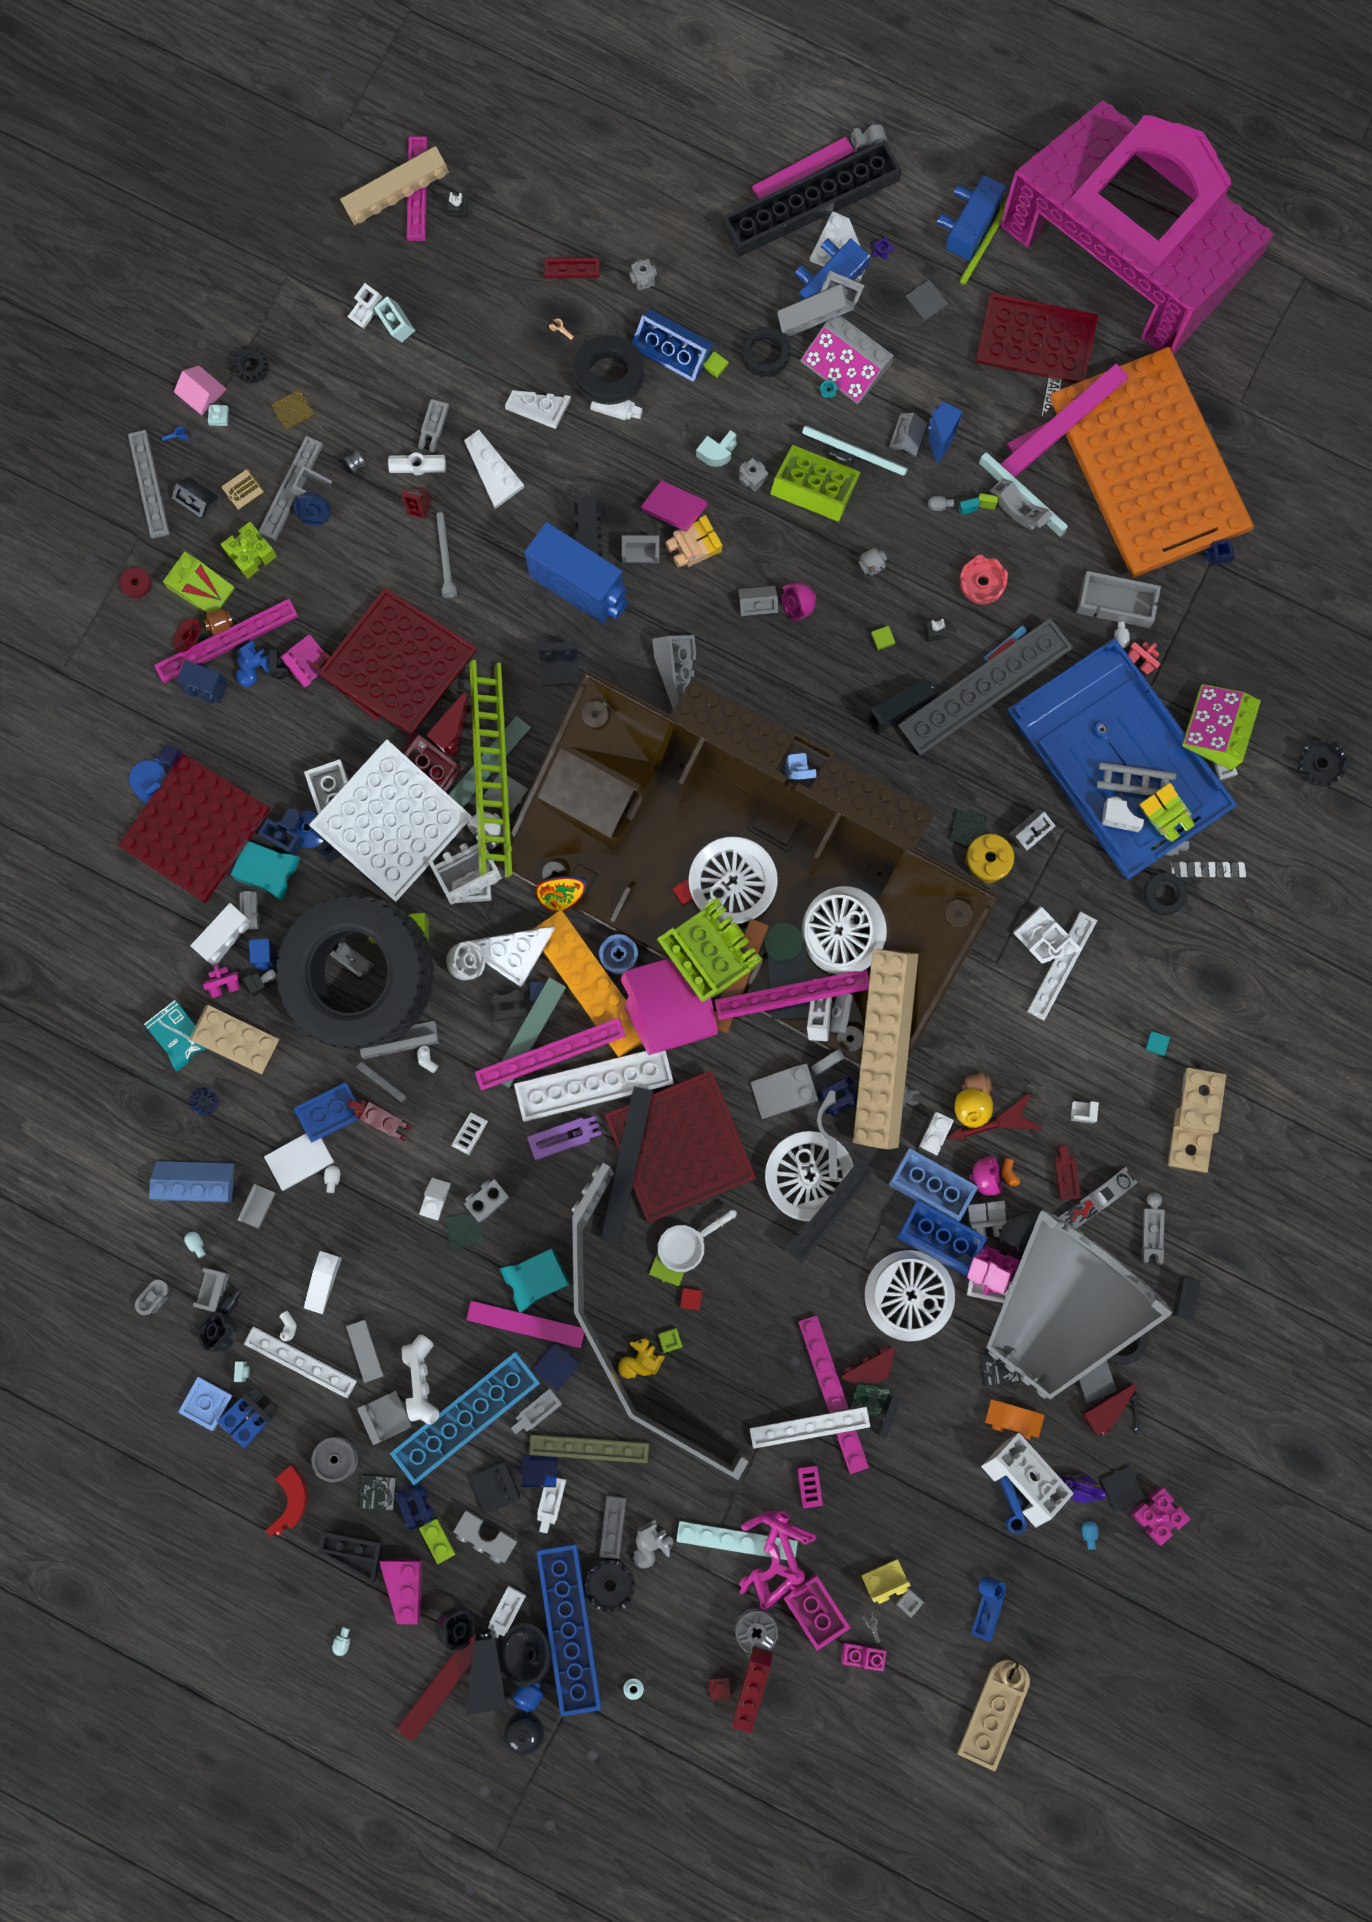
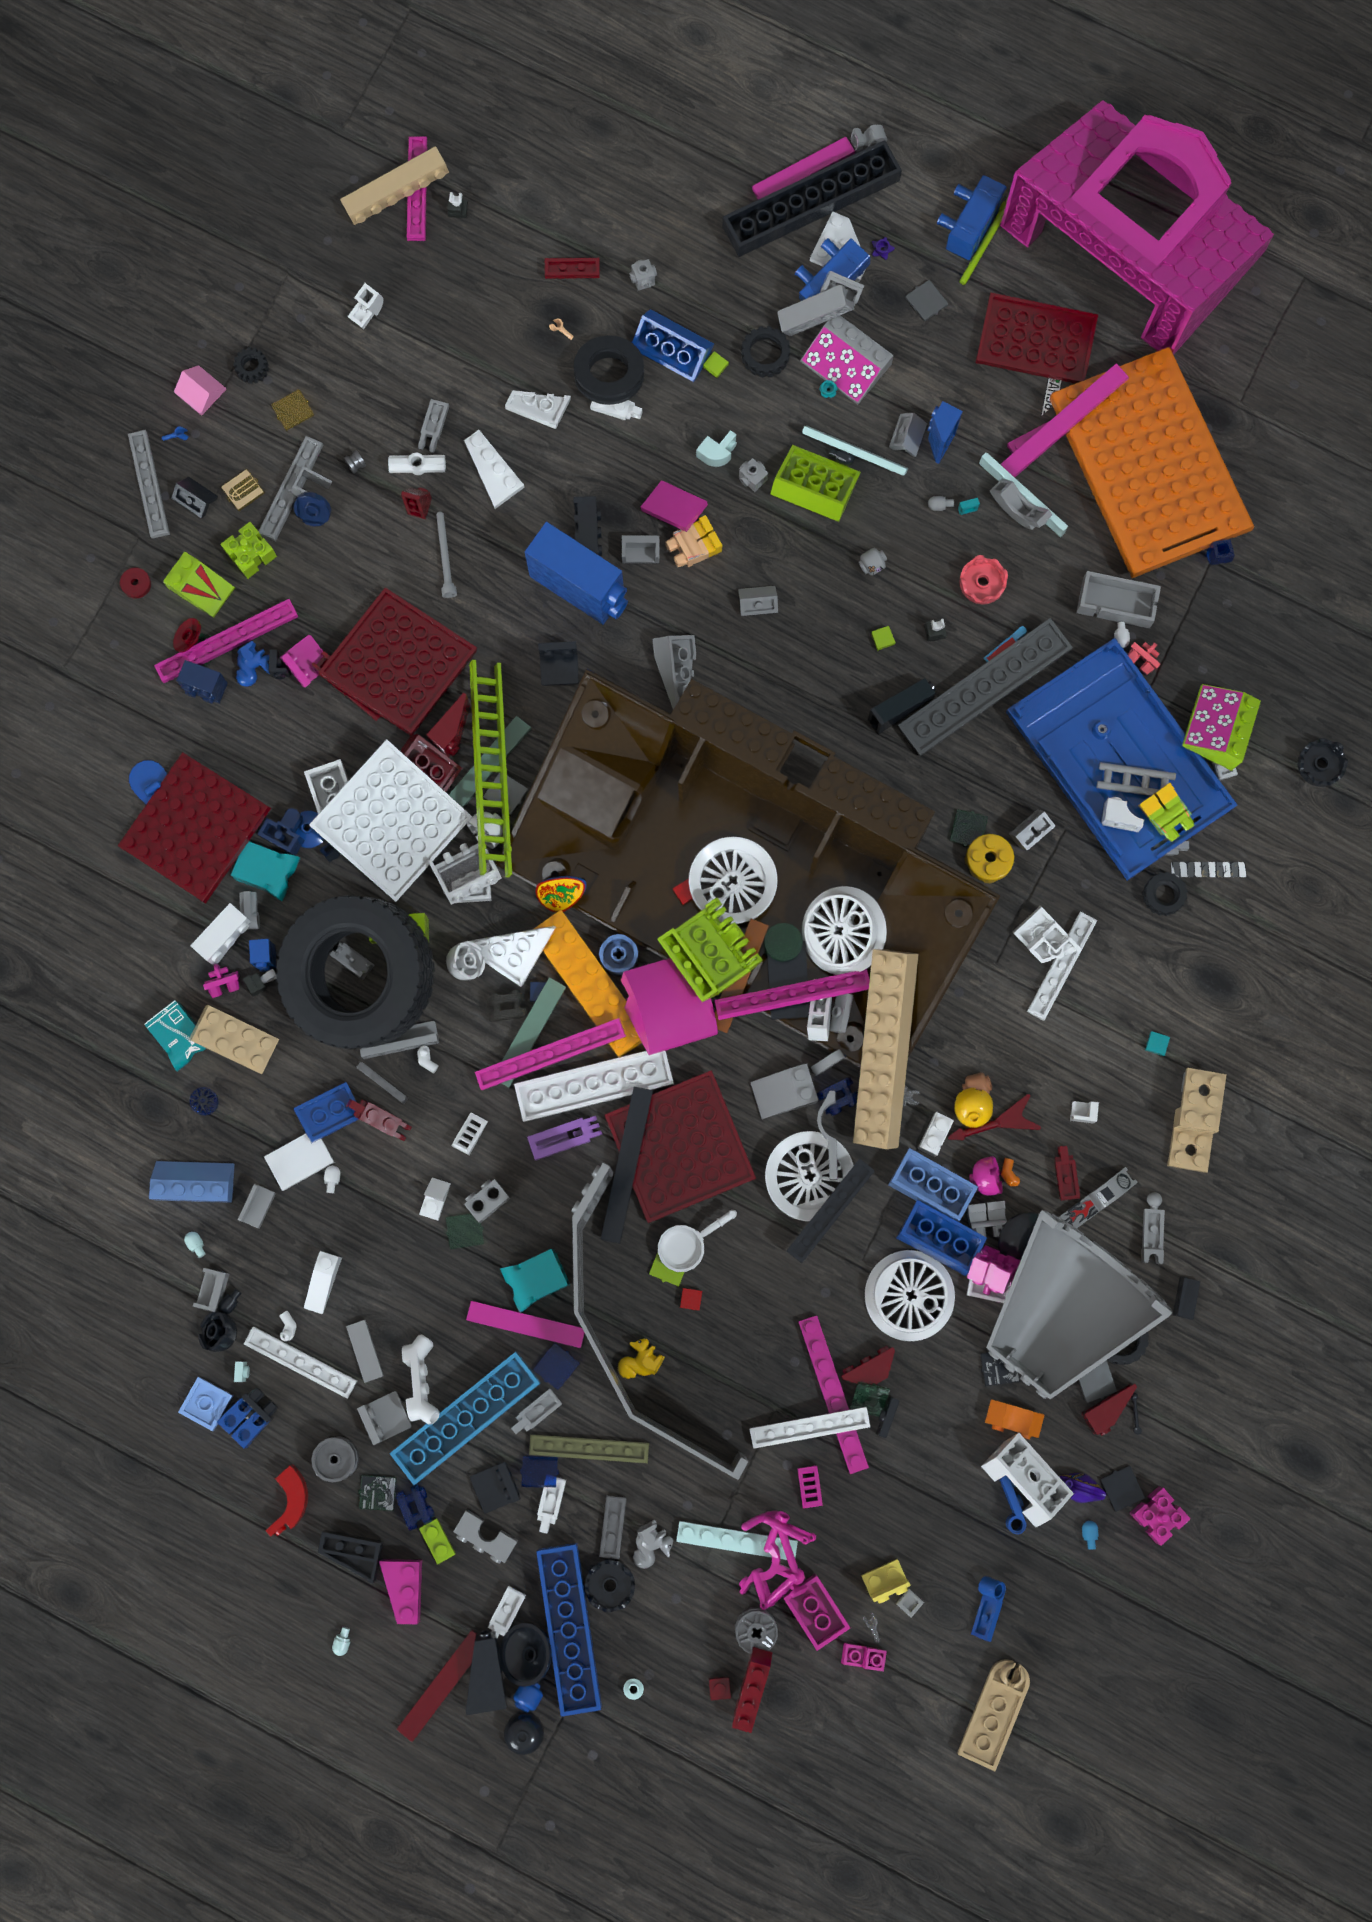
light grey bracket [135,1280,169,1315] -> none
clear blue panel [153,745,182,769] -> none
dark orange head [203,608,233,635] -> none
light aqua tile [208,405,229,426] -> none
light aqua brick [374,296,415,342] -> none
black cylinder [435,1608,477,1651] -> none
lime tile [658,1328,682,1353] -> none
dark pink cylinder [781,582,816,621] -> none
light blue slope [782,753,816,779] -> none
lime tile [978,494,998,510] -> none

